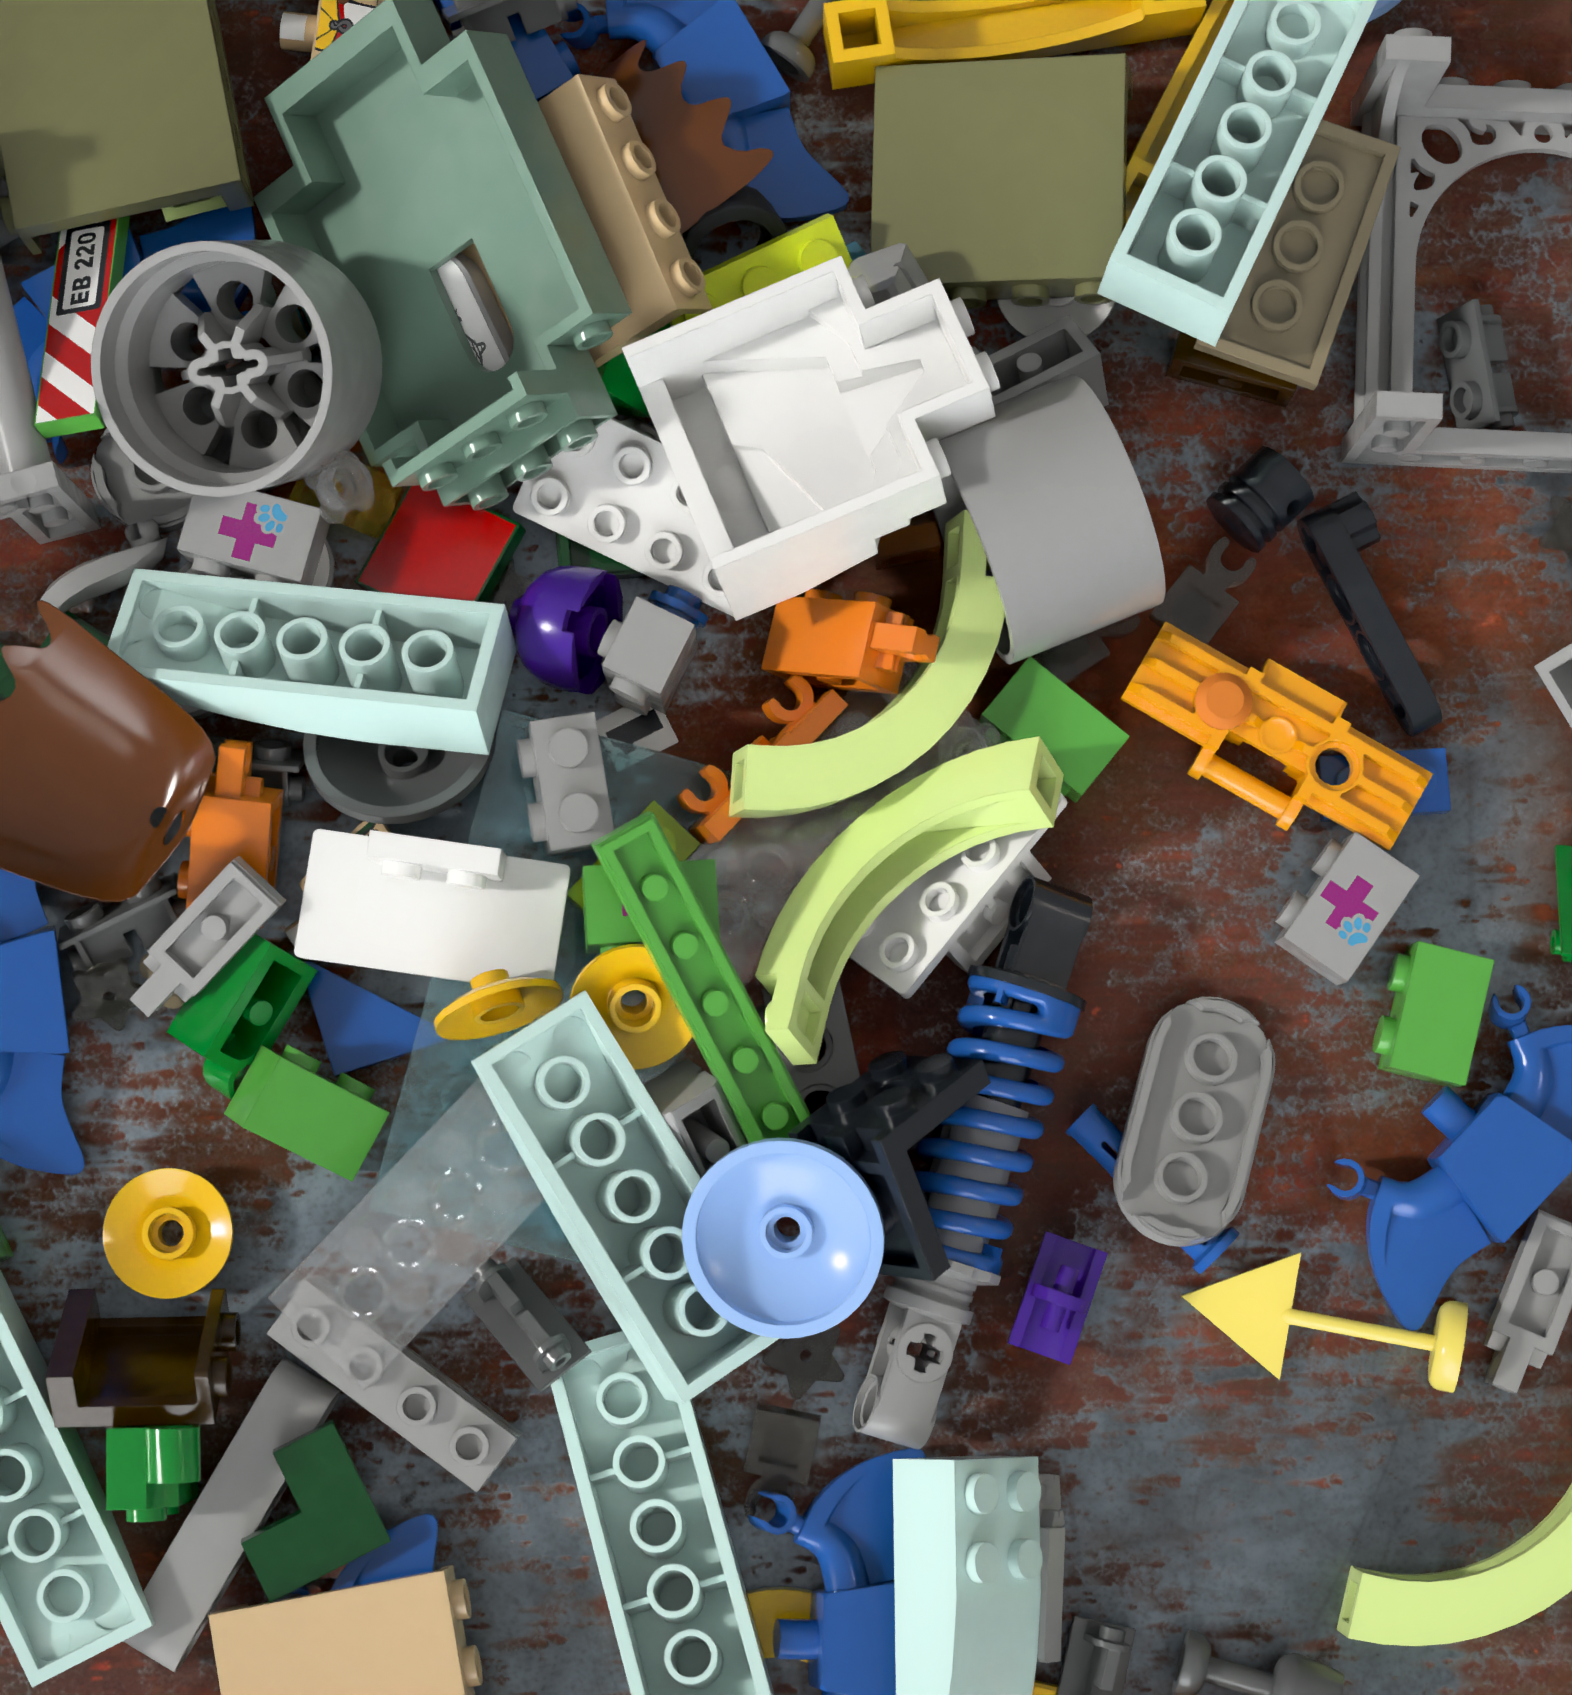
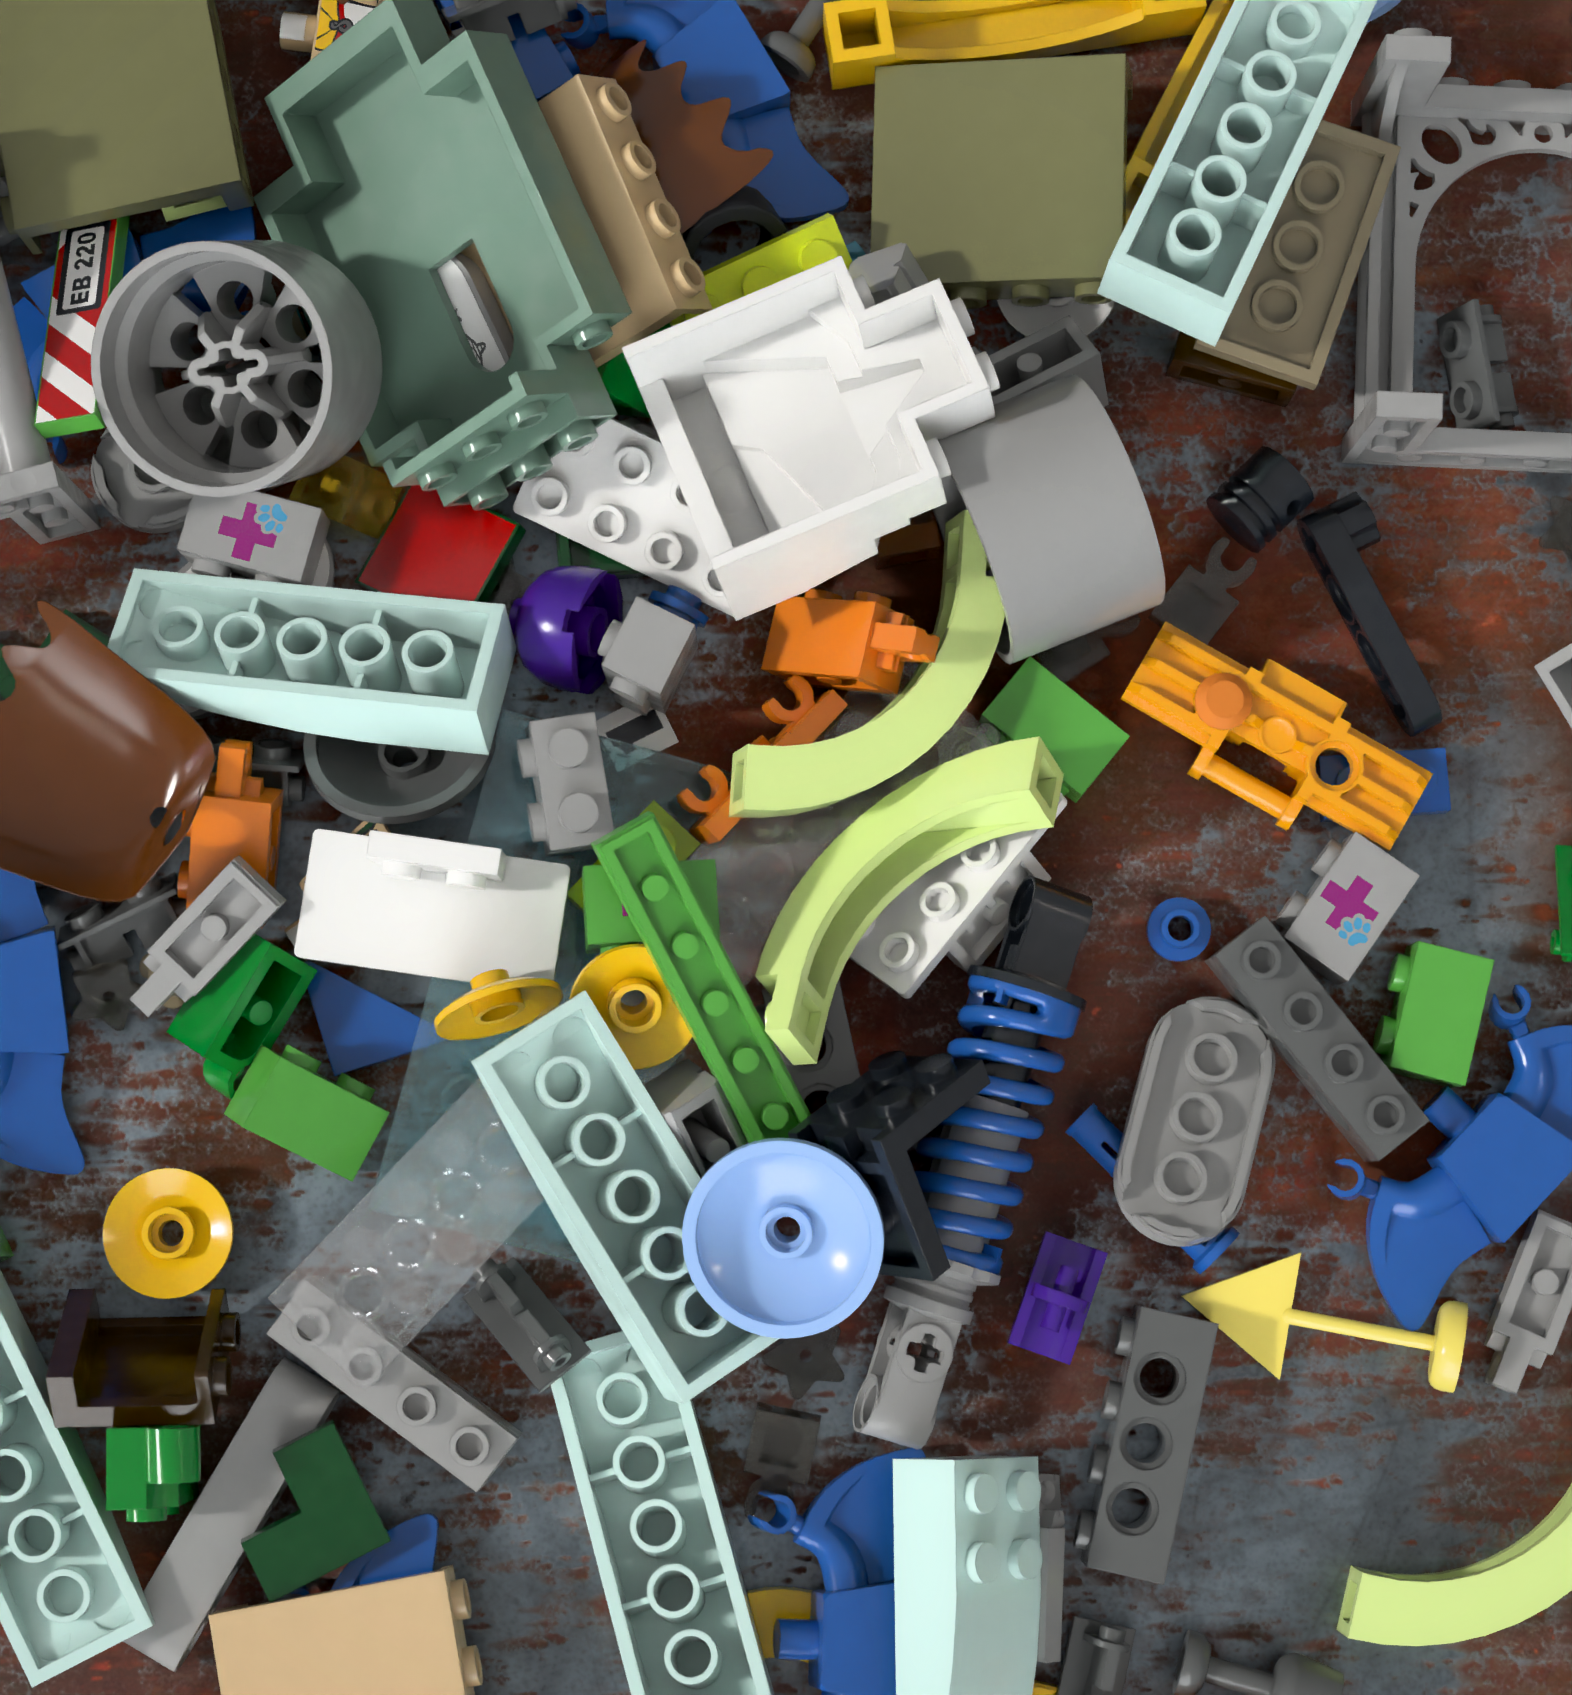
light grey arm [40,519,168,613] -> none
clear plate [304,450,375,524] -> none
none -> dark grey brick [1073,1304,1219,1585]
none -> blue plate [1146,897,1211,962]
none -> dark grey brick [1205,916,1430,1162]

